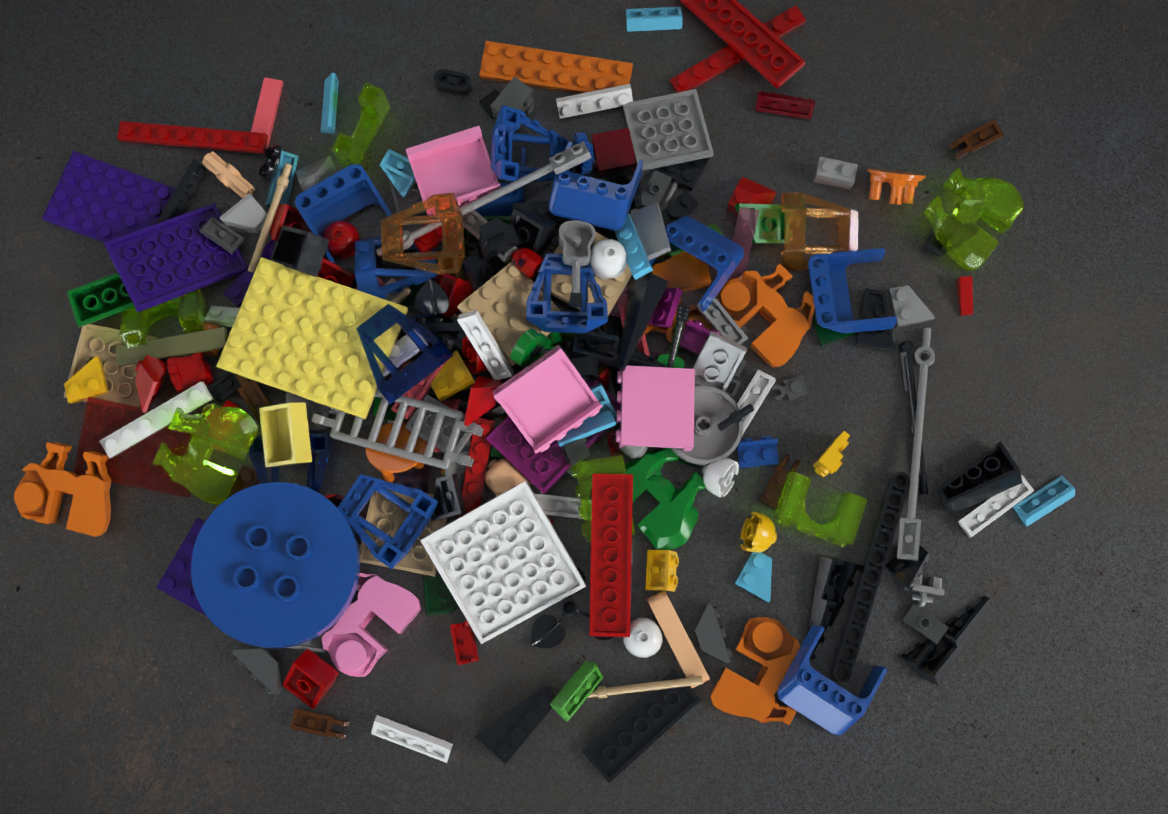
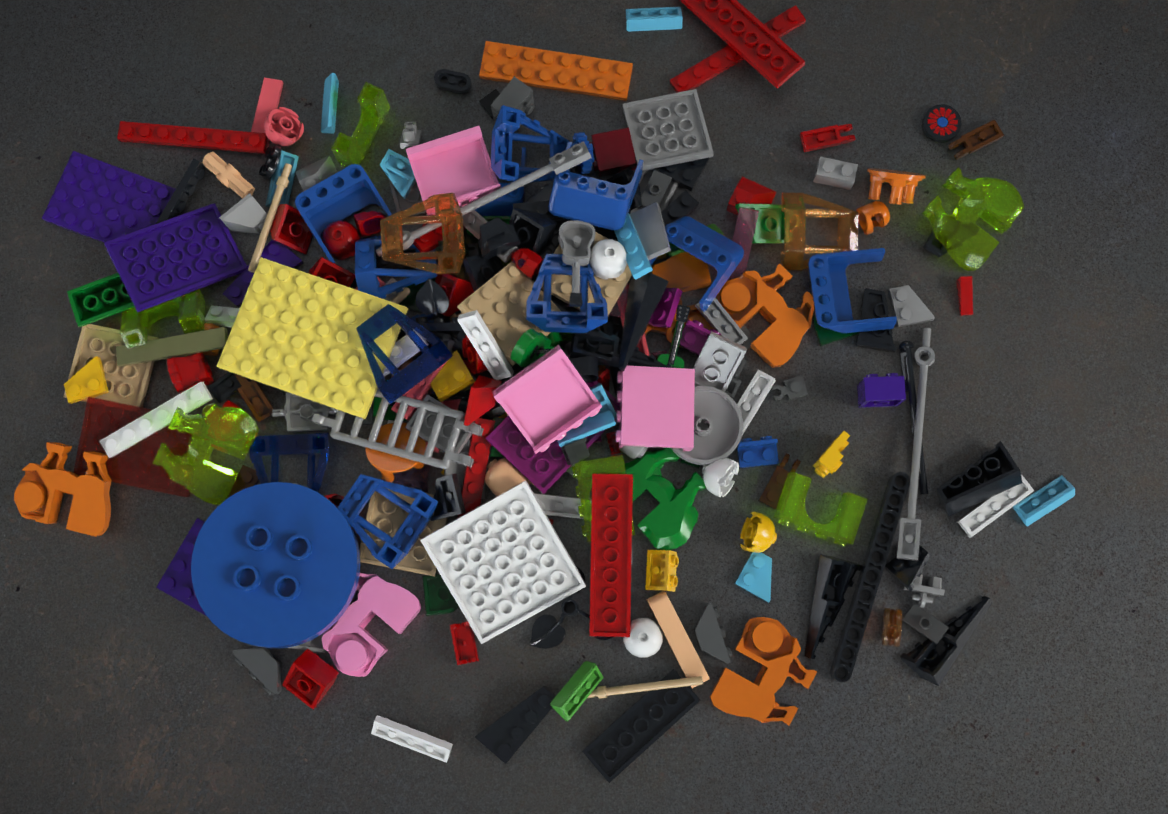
red slope [135,355,168,414] -> none
dark grey plate [200,216,244,254] -> none
light yellow piece [259,402,312,468] -> none
black piece [270,225,329,277] -> none
reddish brown hinge [289,707,350,739] -> none
white plate [556,84,633,119] -> none
black bar [717,404,754,431] -> none
dark red plate [755,91,815,120] -> none
blue windscreen [777,625,888,735] -> none
none -> coral cylinder [264,107,304,147]
none -> red rock [354,211,388,236]
none -> light grey hips [399,122,422,154]
none -> red hinge [800,124,856,152]
none -> orange helmet [856,201,890,235]
none -> dark purple brick [857,373,906,408]
none -> clear orange head [881,608,902,647]
none -> tile [922,104,962,142]

